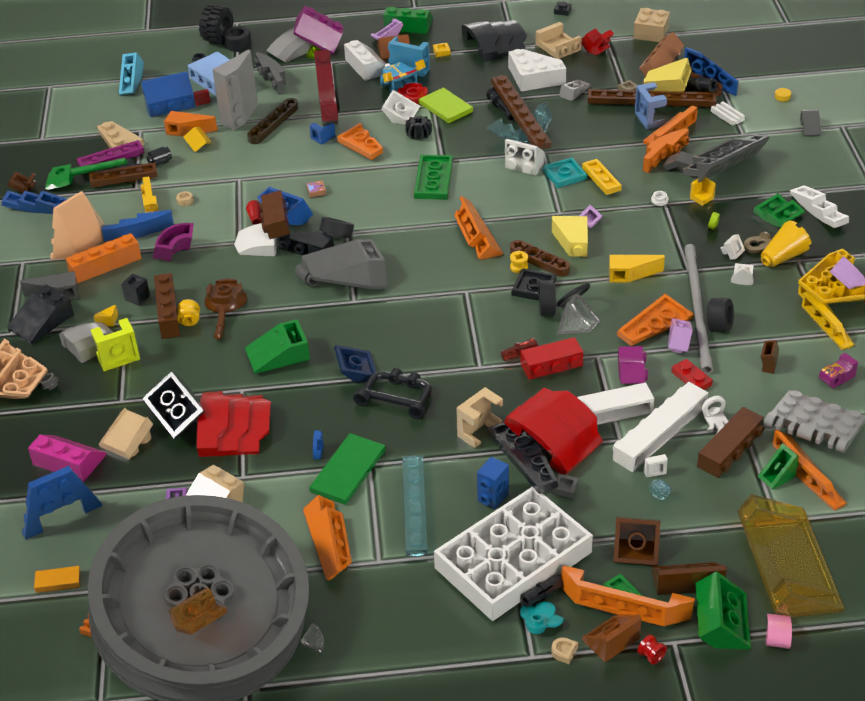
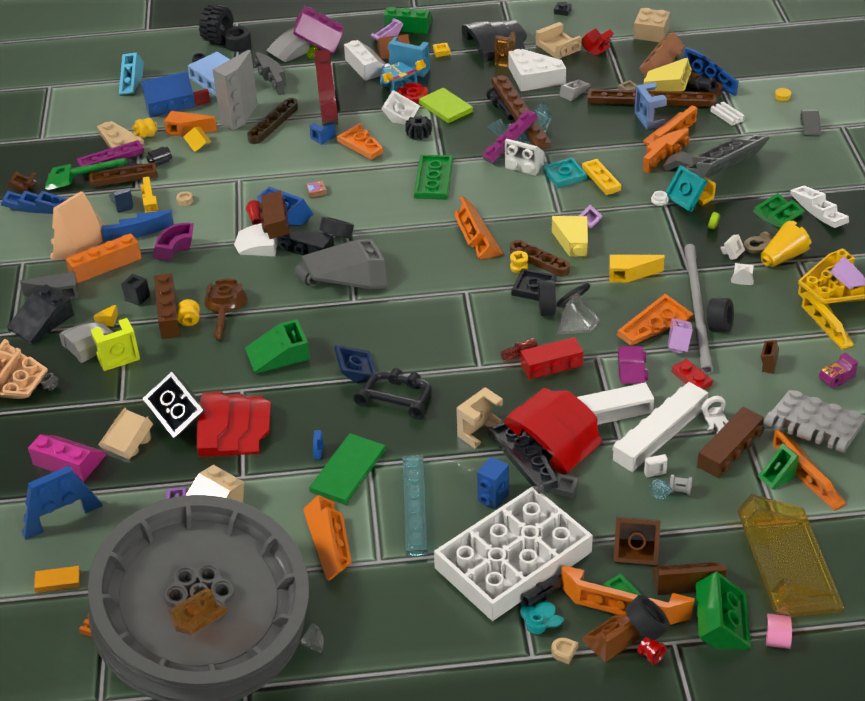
none -> dark blue slope [109,188,133,213]
none -> yellow piece [132,118,157,139]
none -> magenta plate [482,110,538,163]
none -> clear orange panel [495,32,515,67]
none -> black tyre [625,595,670,640]
none -> teal tile [666,165,708,212]
none -> light grey bush [669,474,693,496]

